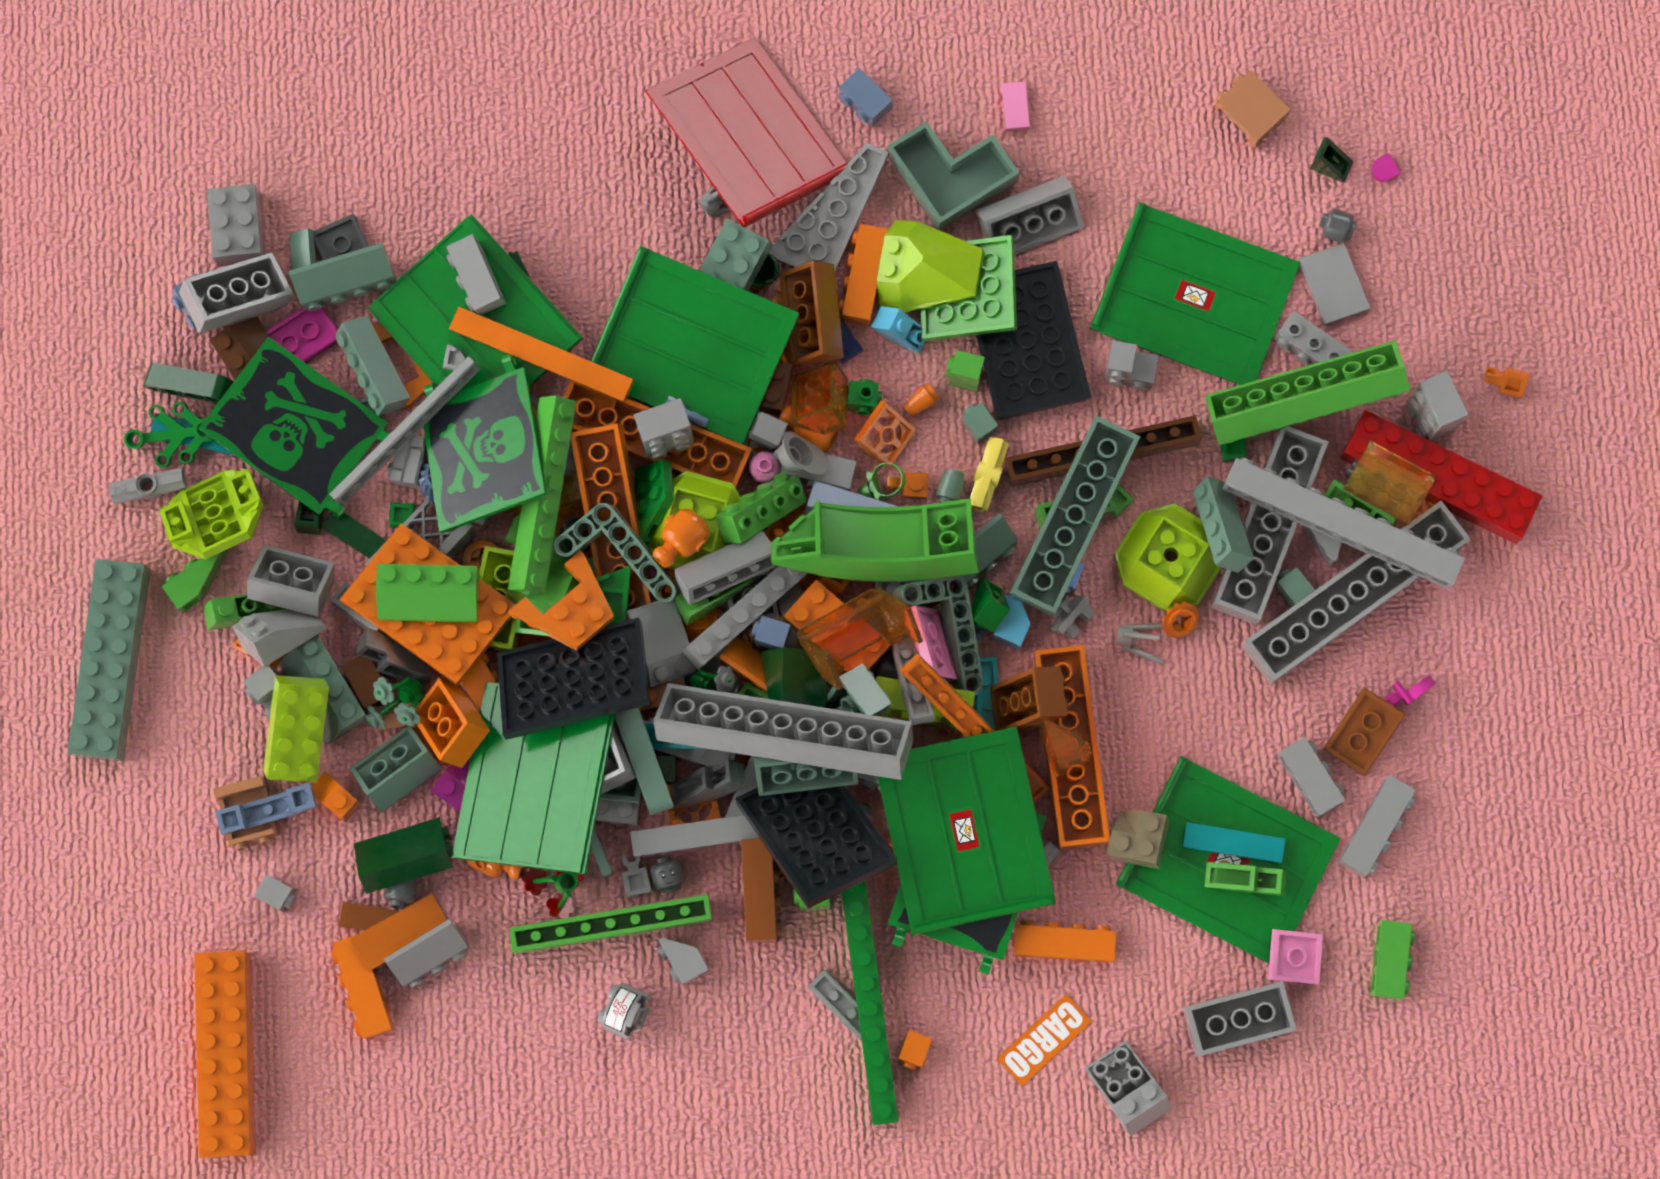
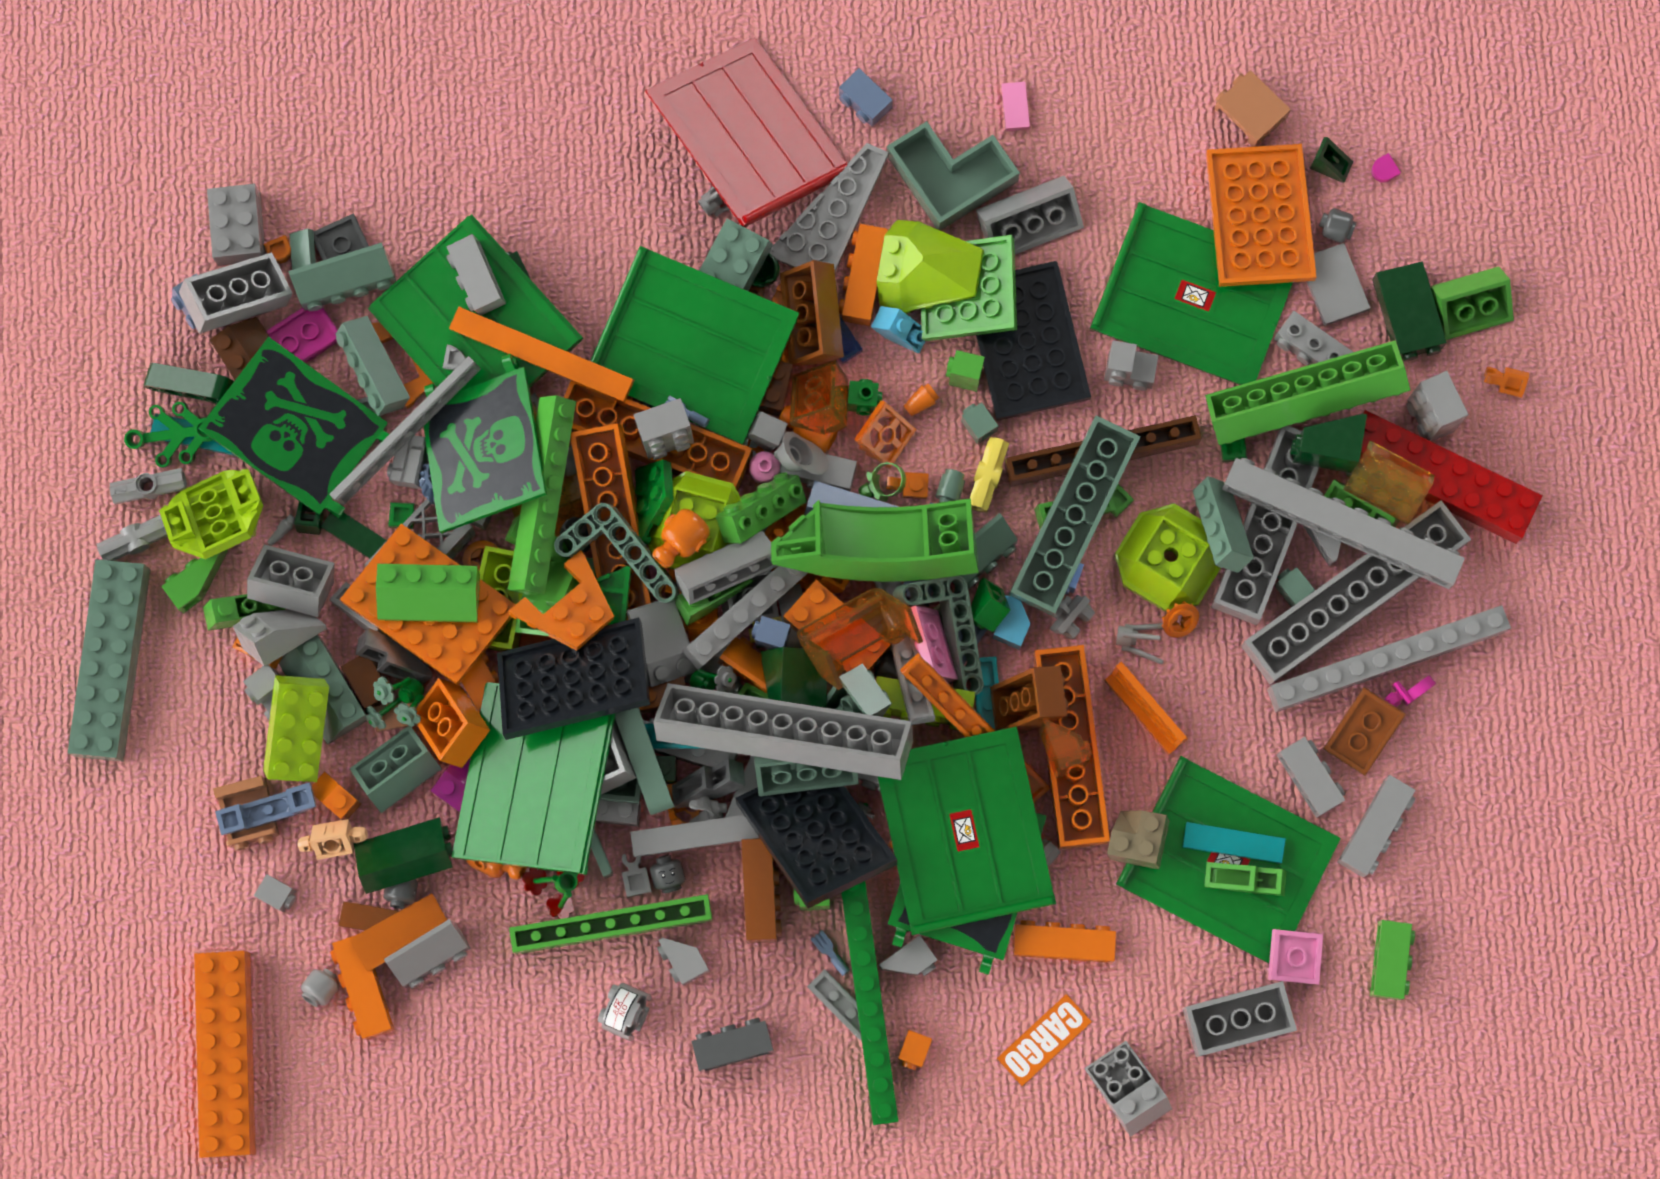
none -> light grey piece [97,515,167,561]
none -> orange tile [264,235,291,264]
none -> light grey piece [267,514,295,546]
none -> light nougat piece [298,819,368,860]
none -> light grey head [301,968,339,1007]
none -> light grey helmet [683,796,727,824]
none -> dark grey brick [691,1018,774,1072]
none -> sand blue piece [810,930,850,976]
none -> light grey slope [879,935,938,976]
none -> orange fence [1104,661,1188,756]
none -> orange plate [1206,144,1317,287]
none -> light grey brick [1267,605,1511,713]
none -> dark green slope [1290,414,1367,473]
none -> dark green brick [1372,261,1447,362]
none -> bright green slope [1431,266,1514,340]

